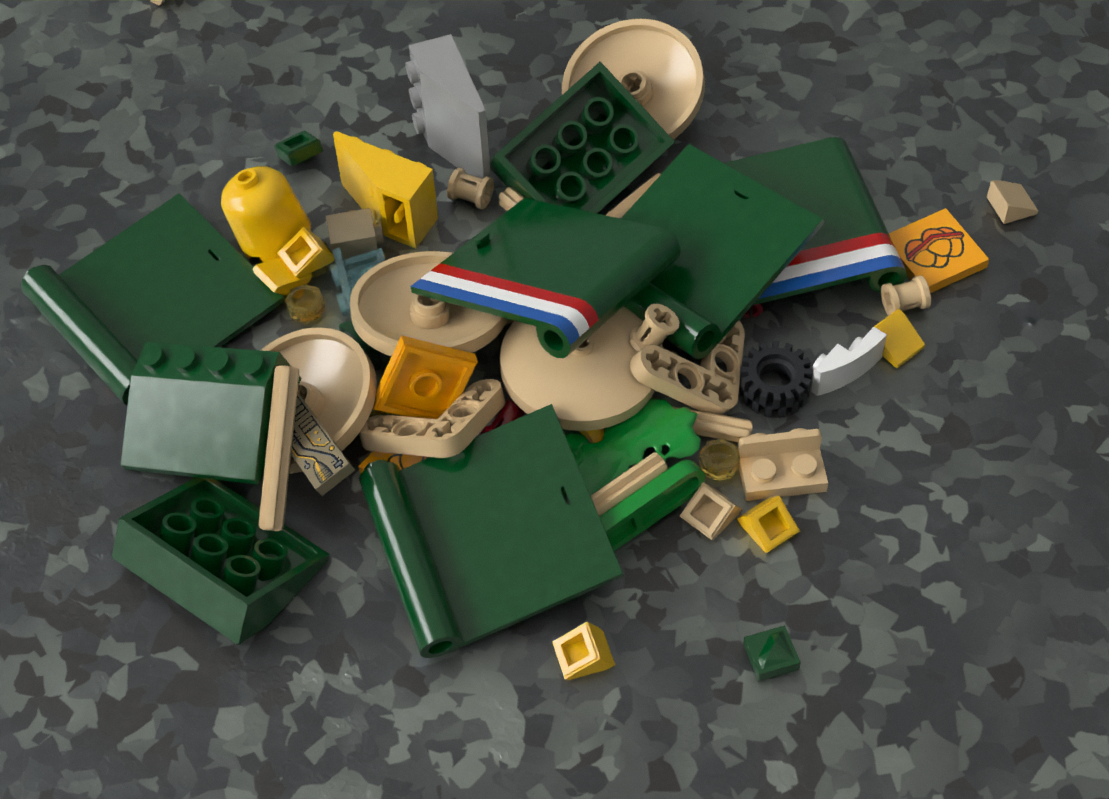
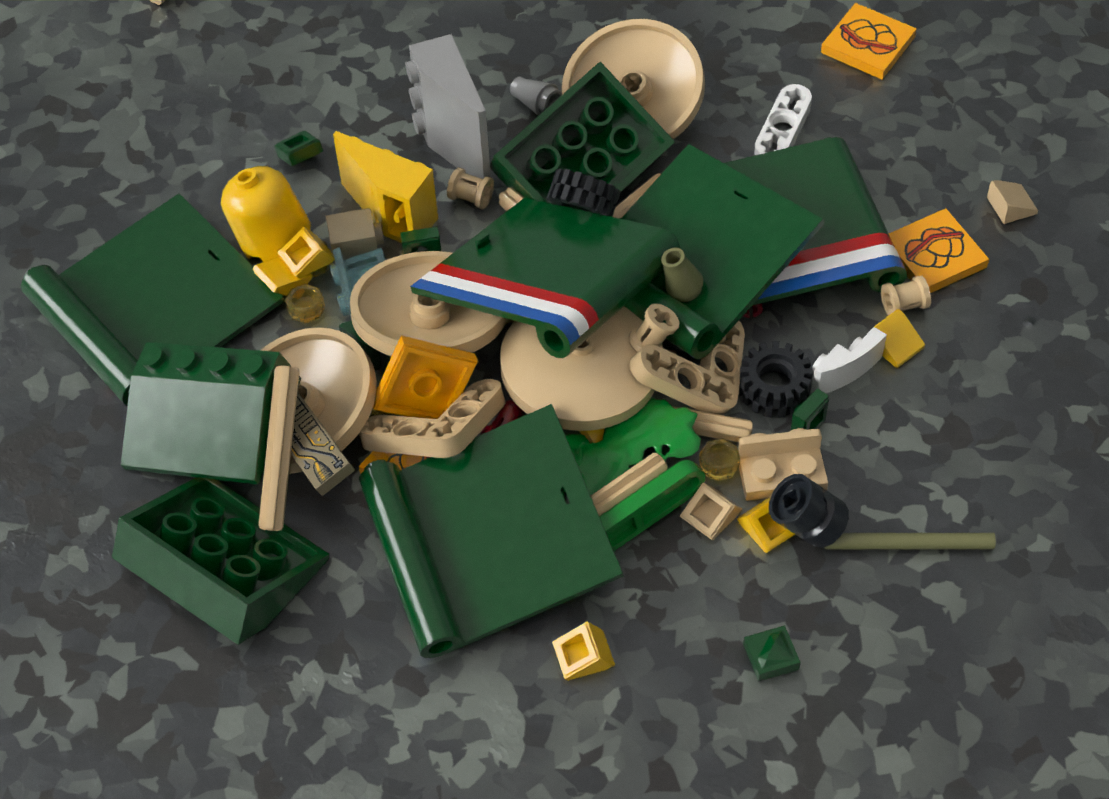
none -> dark green tile [400,226,441,254]
none -> light grey cone [510,76,562,116]
none -> black tyre [547,169,621,217]
none -> olive cone [661,248,703,302]
none -> white beam [754,84,812,156]
none -> black wheel [769,474,849,548]
none -> dark green tile [791,388,829,430]
none -> light orange tile [821,3,917,80]
none -> olive bar [824,533,996,550]

